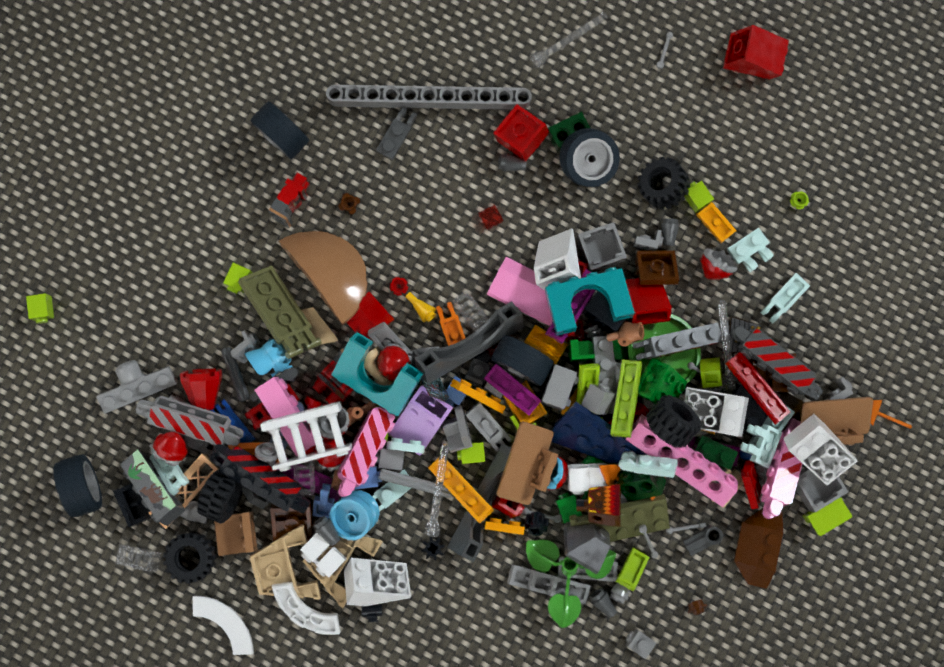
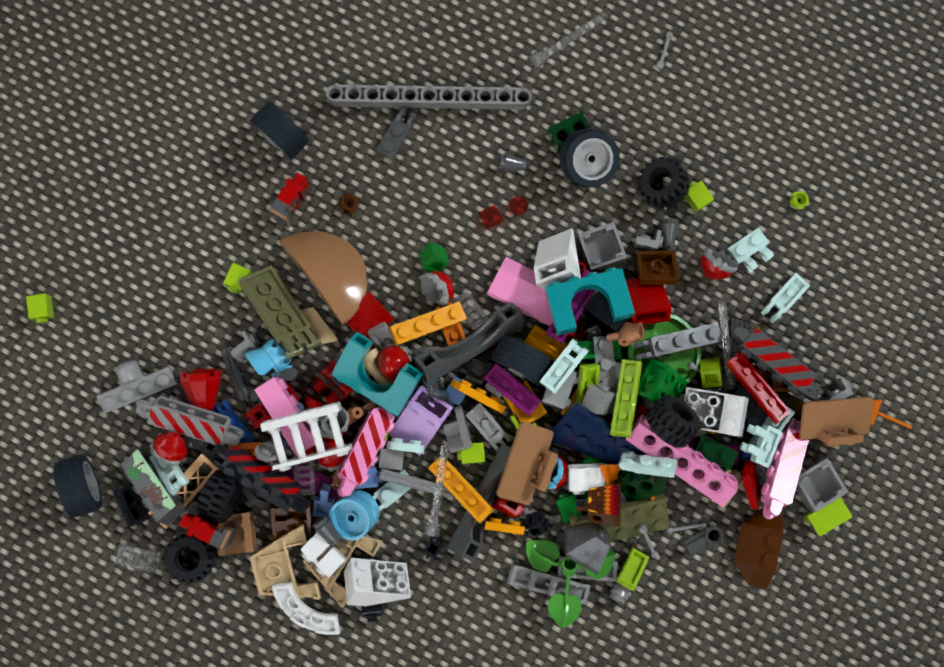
white tile [193,596,254,655] -> none
red plate [389,277,408,296] -> none
yellow cone [405,292,436,322] -> none
red container [493,104,549,162] -> none
dark grey cone [590,588,617,618] -> none
light grey bracket [625,628,657,660] -> none
reddish brown plate [688,599,708,616] -> none
light orange plate [696,202,736,244] -> none
red slope [723,25,789,79] -> none
white slope [783,414,858,485] -> none
none -> hips [179,513,237,550]
none -> light orange plate [389,301,467,346]
none -> green panel [419,242,449,272]
none -> light grey hair [420,271,454,305]
none -> clear red tile [509,196,528,216]
none -> light aqua plate [539,339,588,394]

